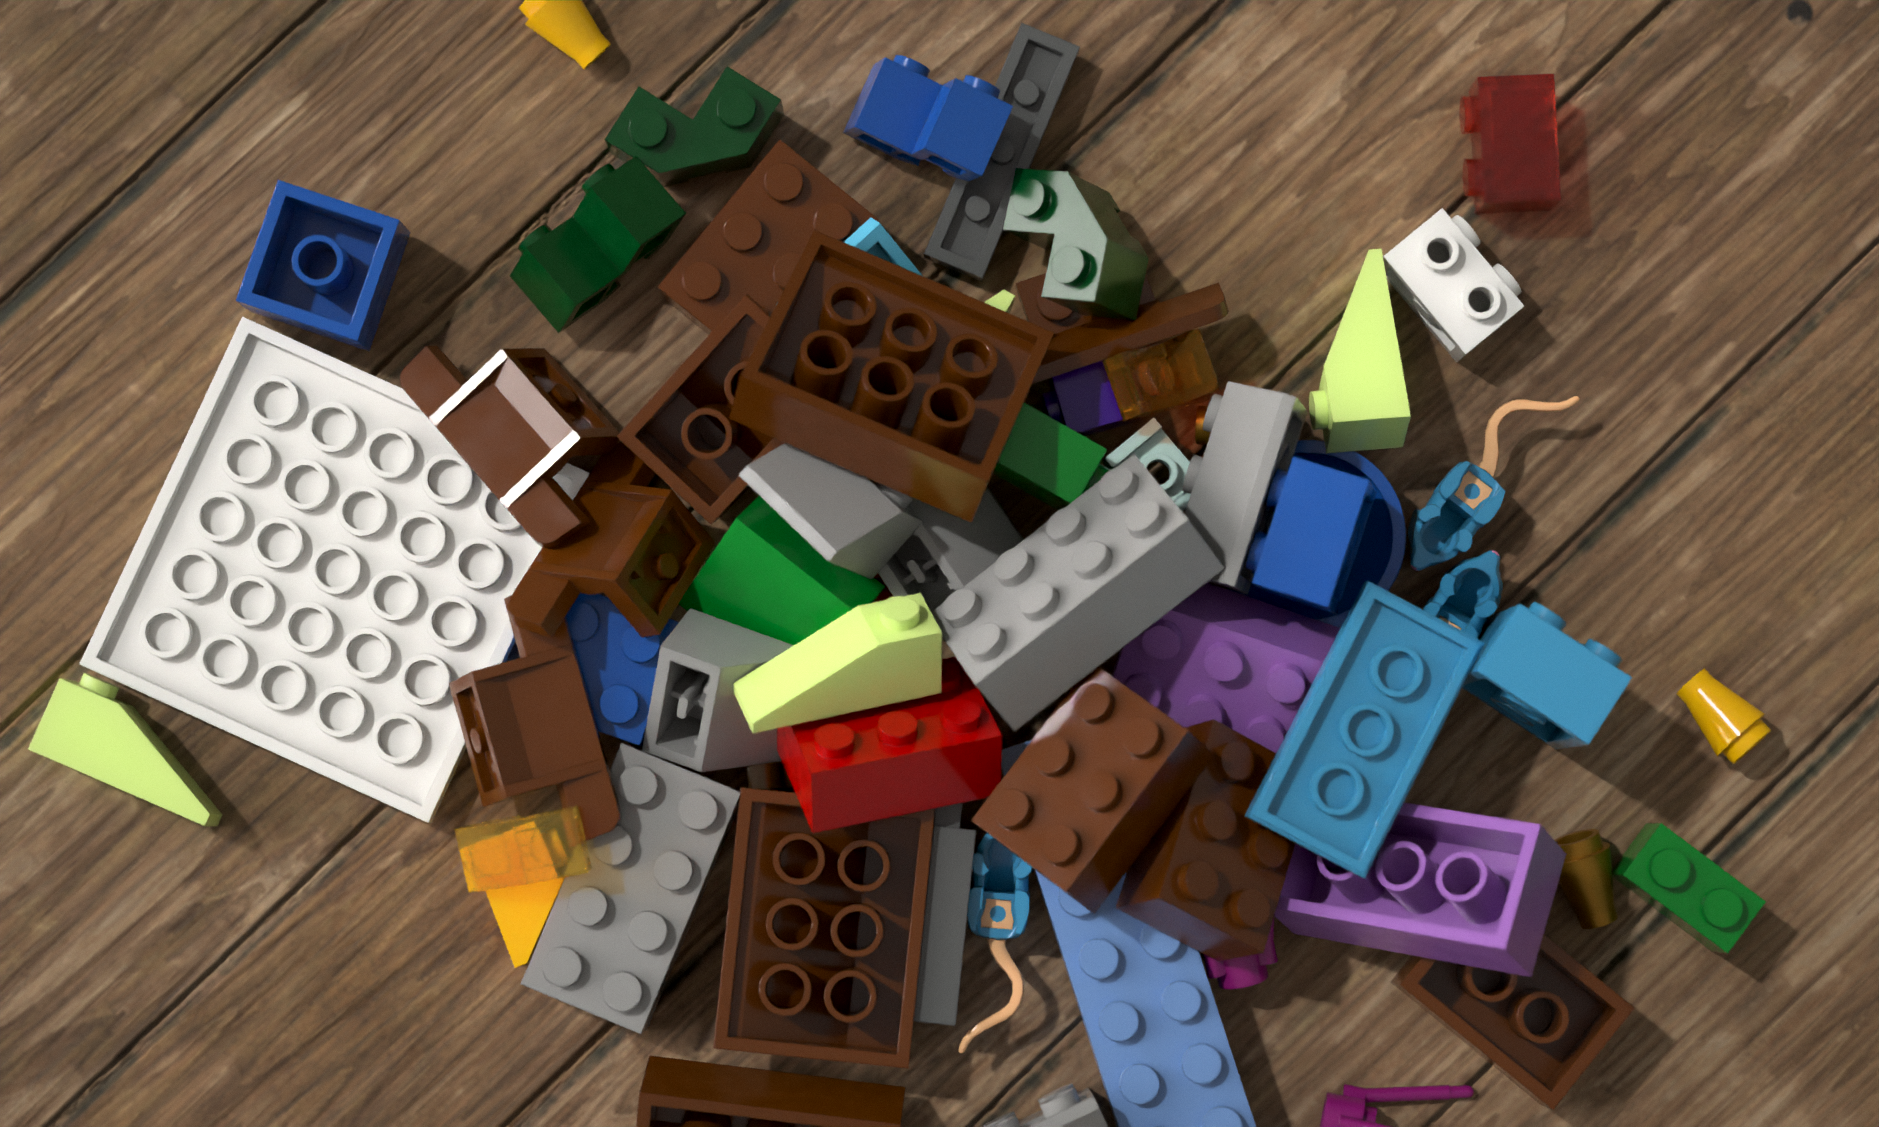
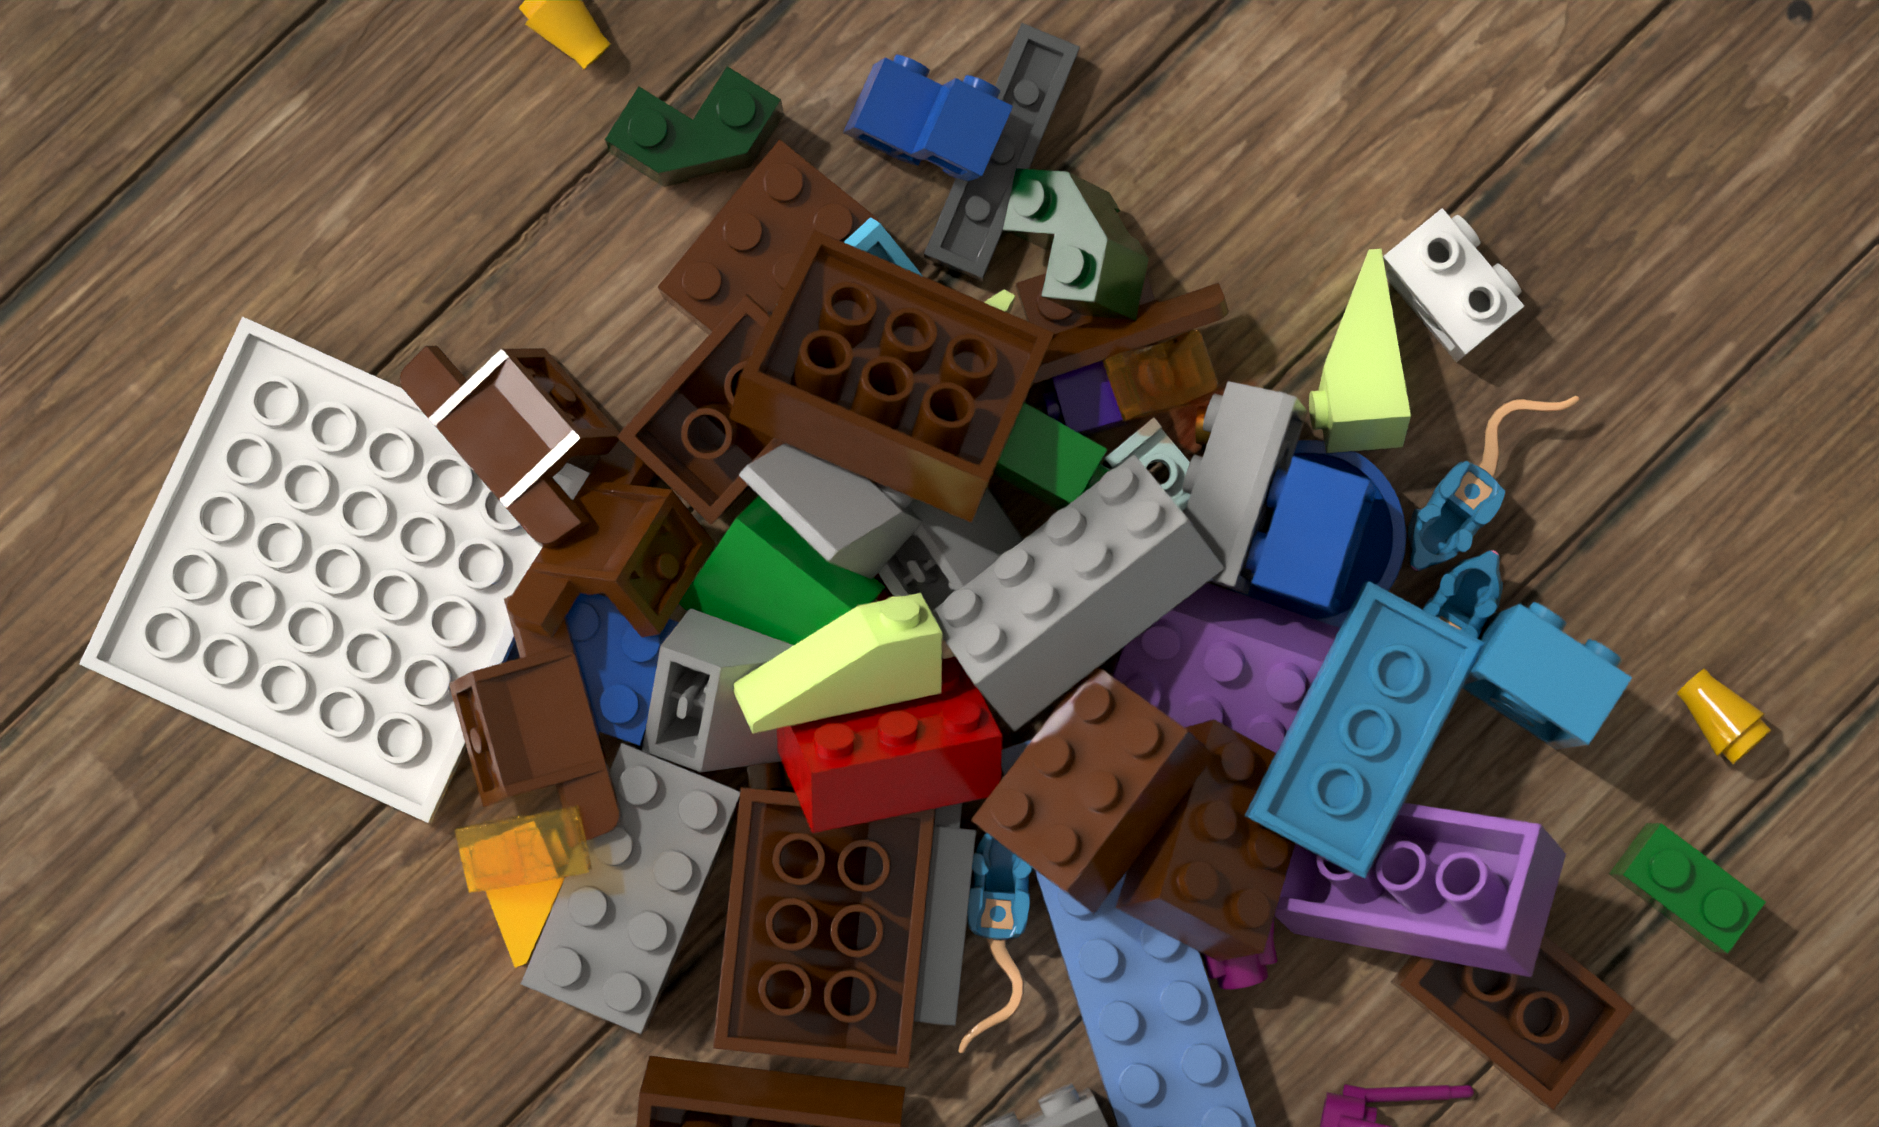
yellowish green slope [28,673,223,826] -> none
blue brick [236,180,411,351] -> none
dark green brick [510,156,686,333] -> none
clear red brick [1459,74,1561,214] -> none
pearl gold cone [1555,829,1618,929] -> none

